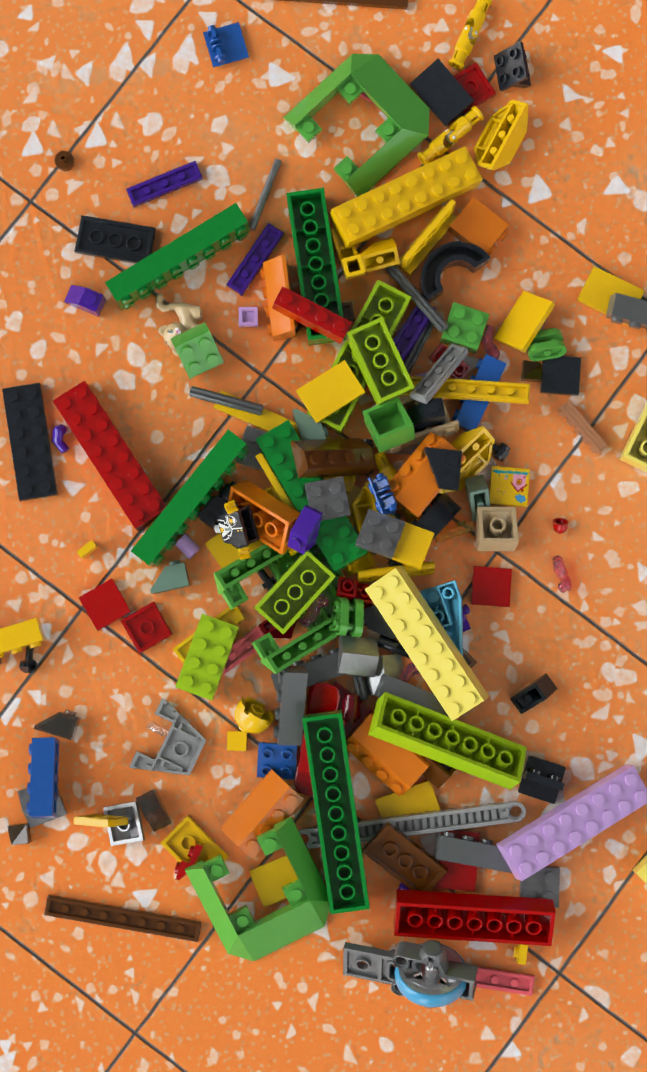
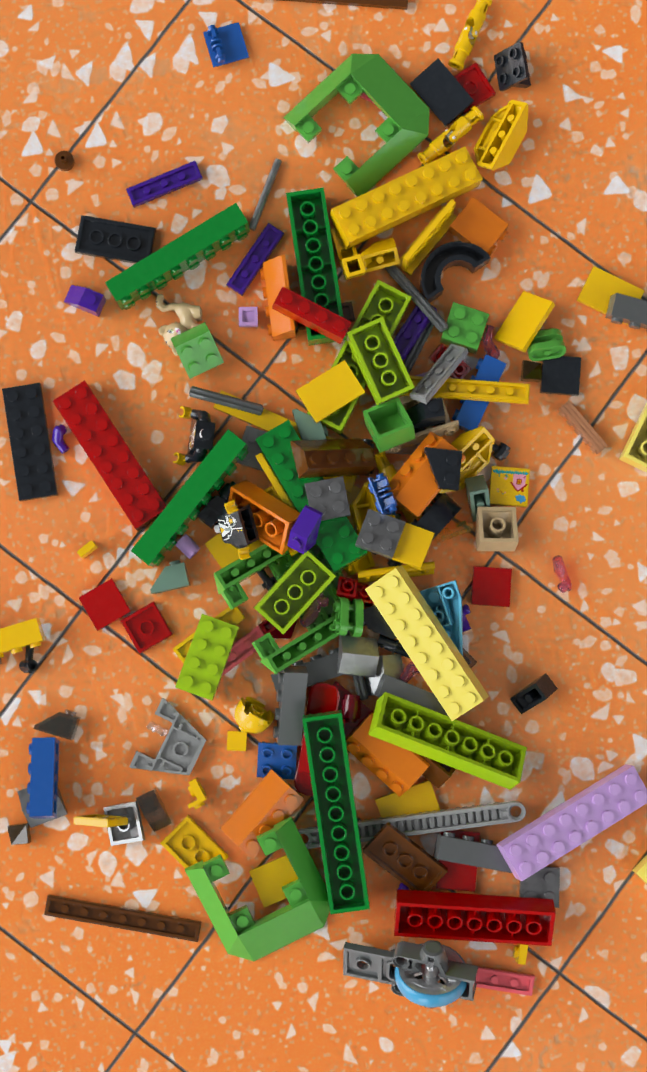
red slope [174,842,204,880] -> none
black bracket [518,755,566,804] -> none
red hinge [553,518,569,534] -> none
none -> black torso [173,406,215,466]
none -> yellow bracket [187,778,208,810]

